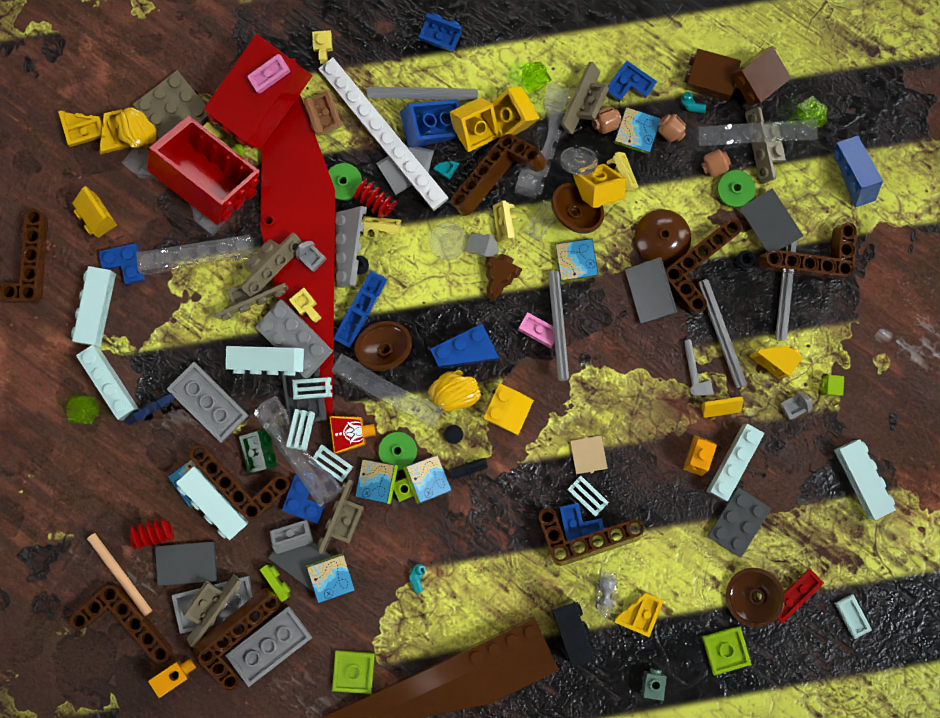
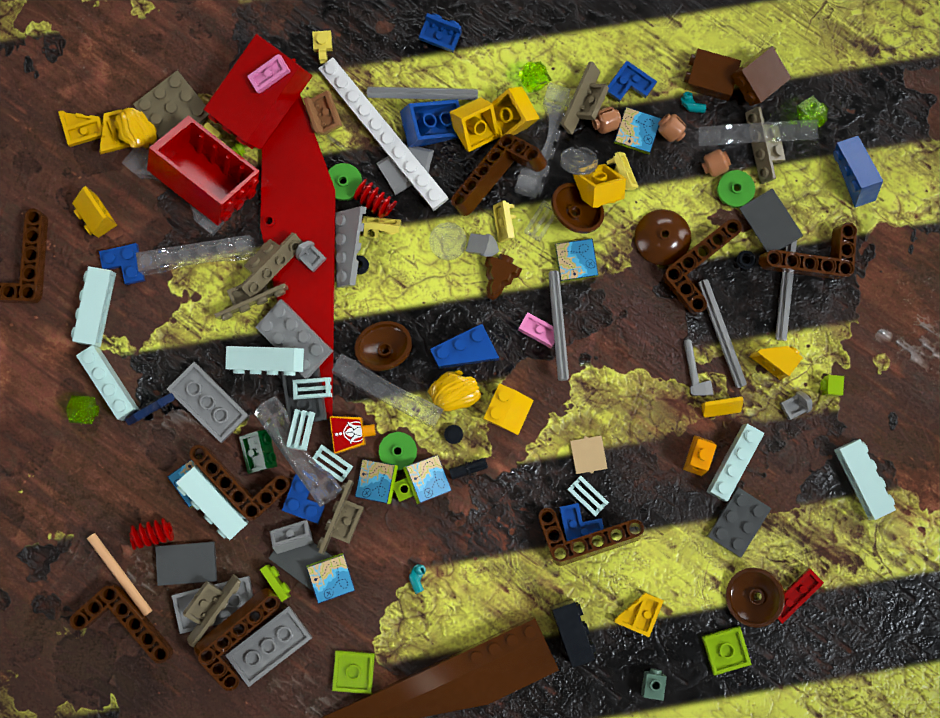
light orange torso [148,658,197,698] -> none
light yellow plate [289,288,321,323] -> none
blue slope [334,270,388,348] -> none
teal tile [433,161,459,180] -> none
clear piece [595,572,618,617] -> none
dark grey tile [625,257,677,324] -> none
light aqua tile [835,594,872,639] -> none

